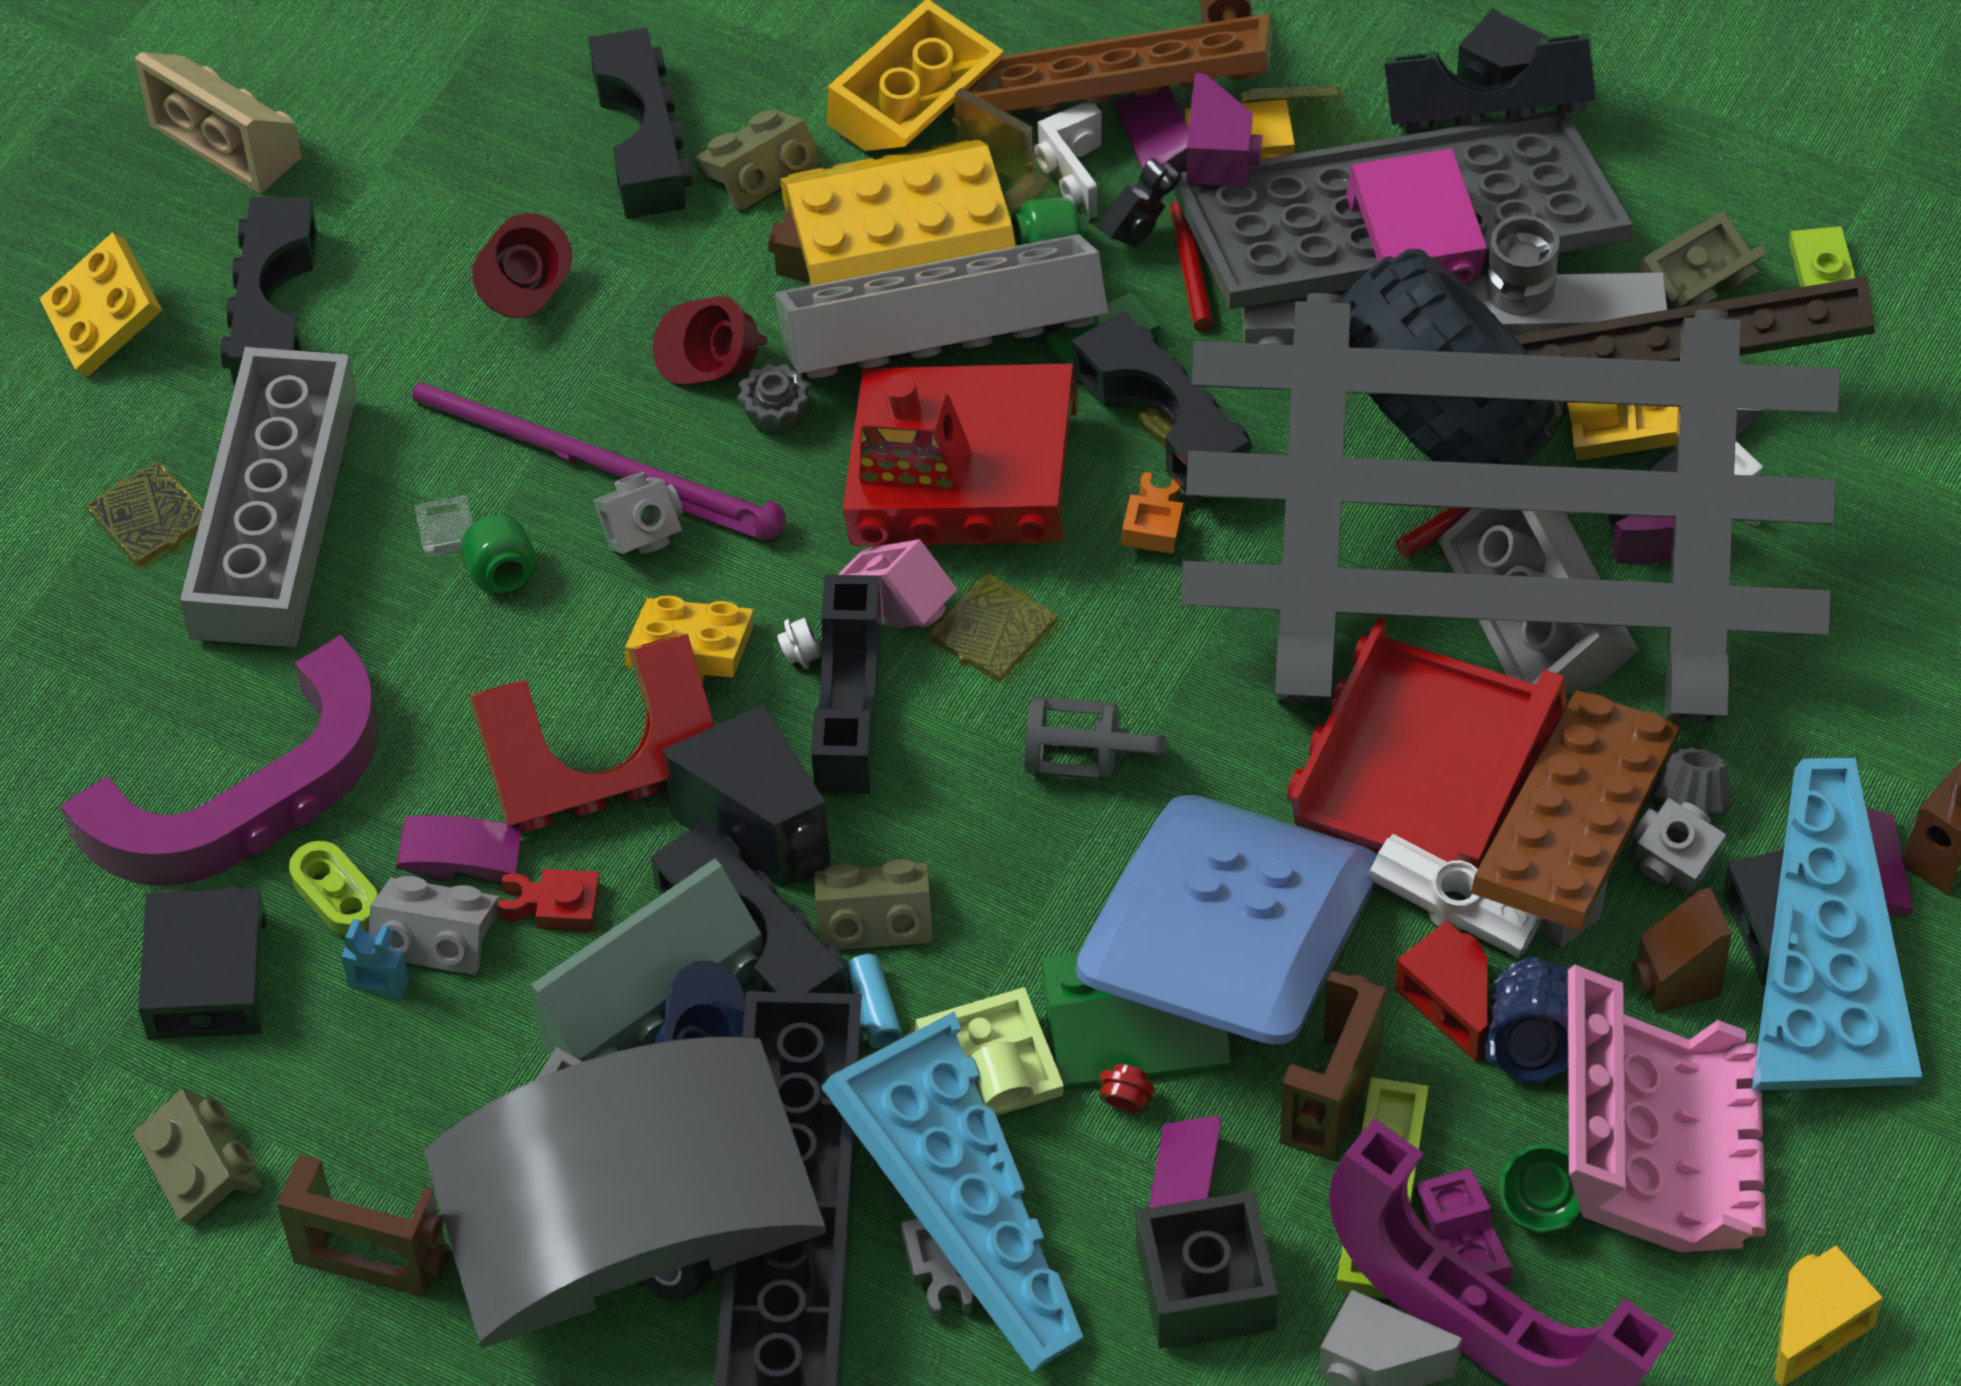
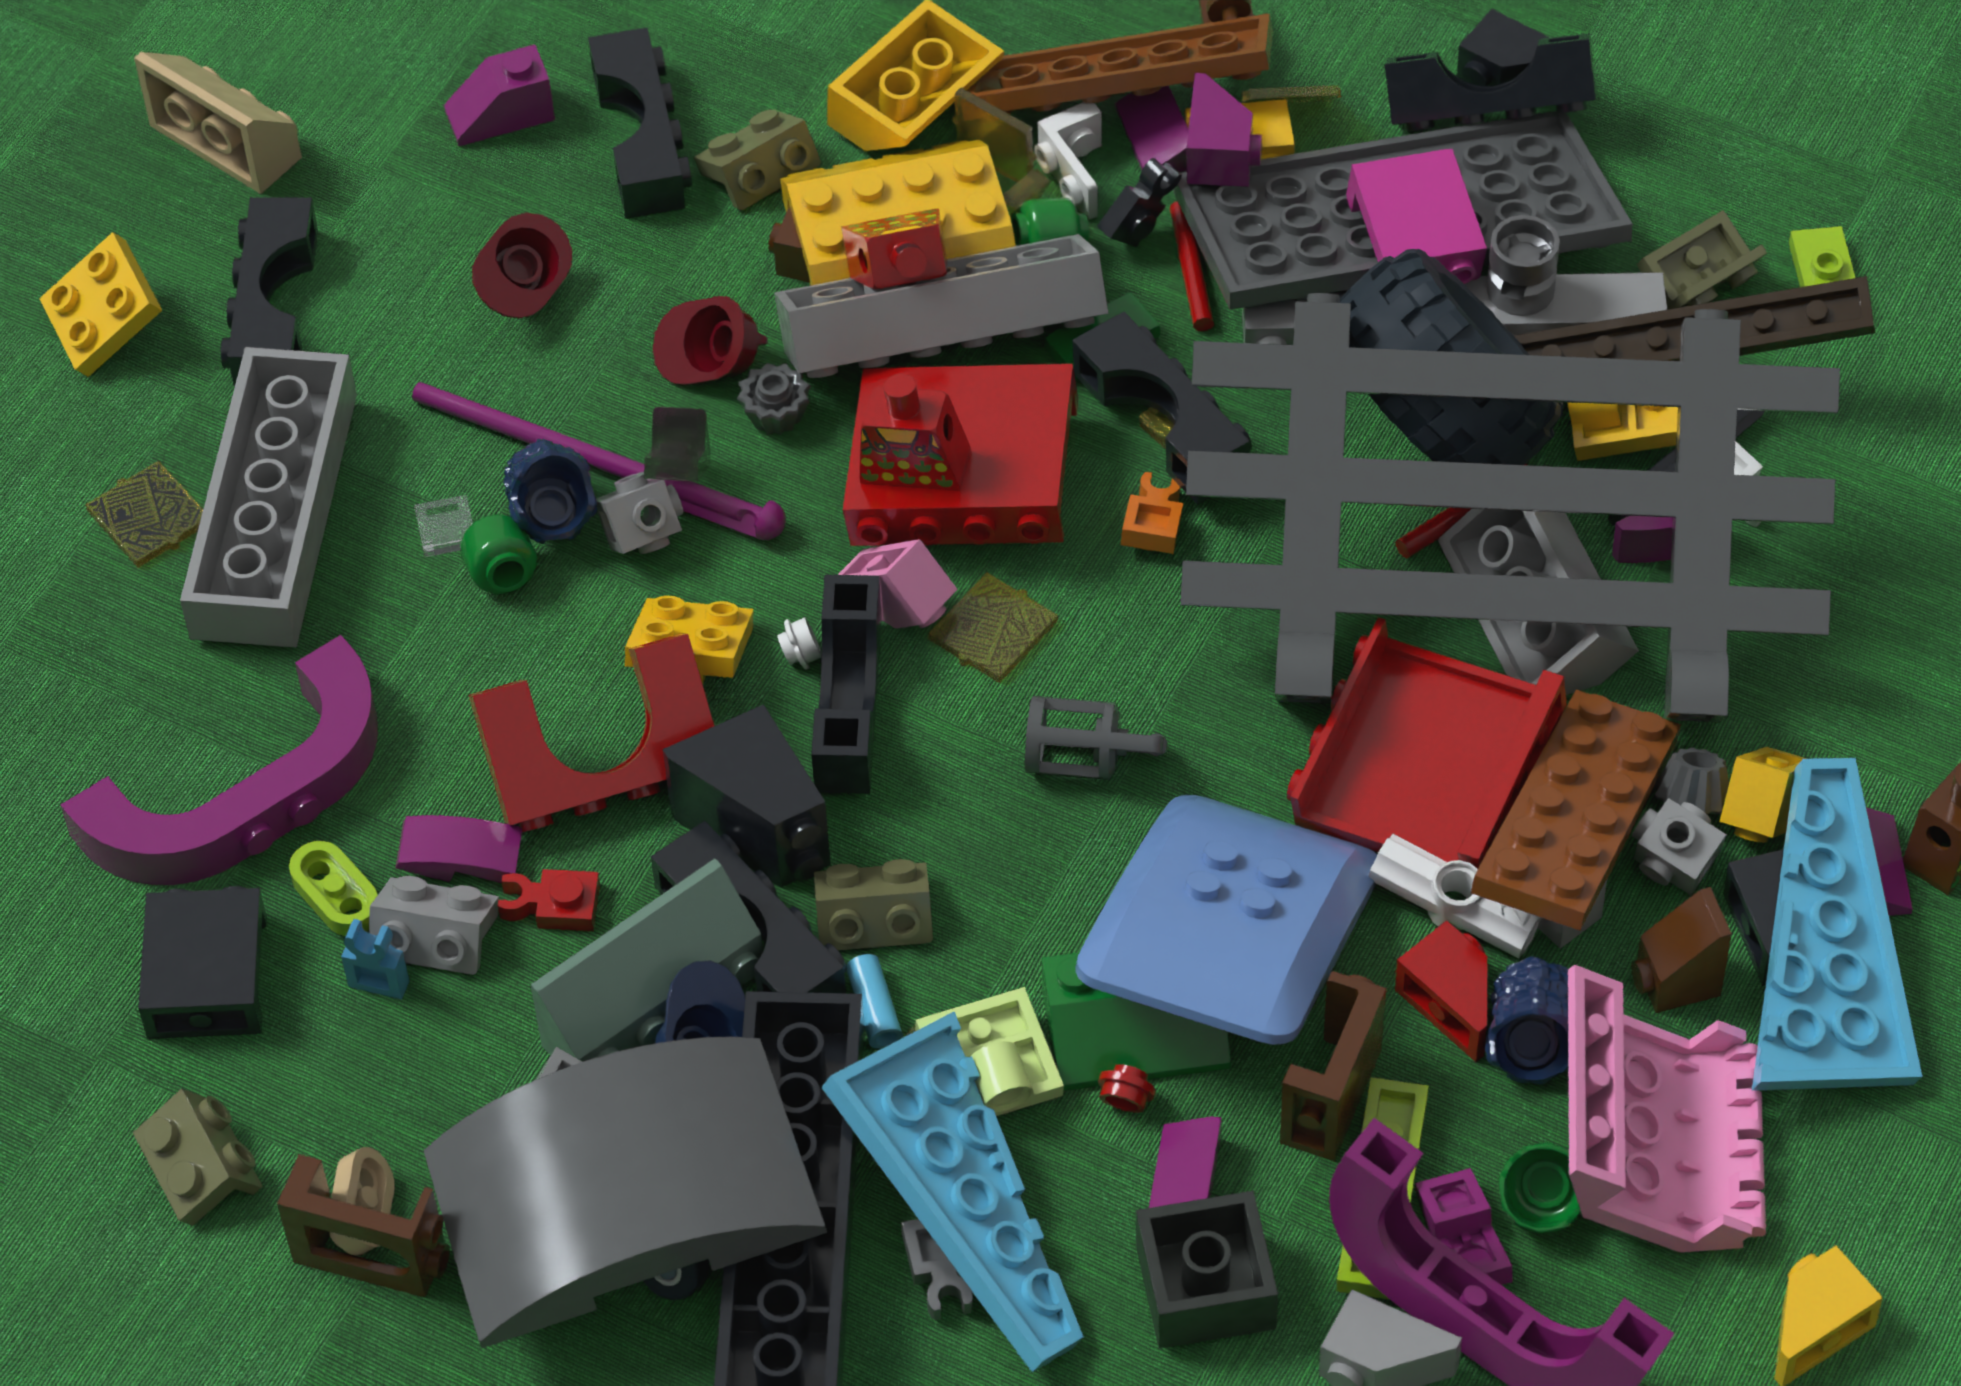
none -> tan plate [329,1147,395,1256]
none -> magenta slope [444,44,555,146]
none -> dark blue hair [504,439,598,544]
none -> clear smoke slope [644,407,711,481]
none -> red torso [841,208,948,289]
none -> yellow slope [1719,747,1807,843]

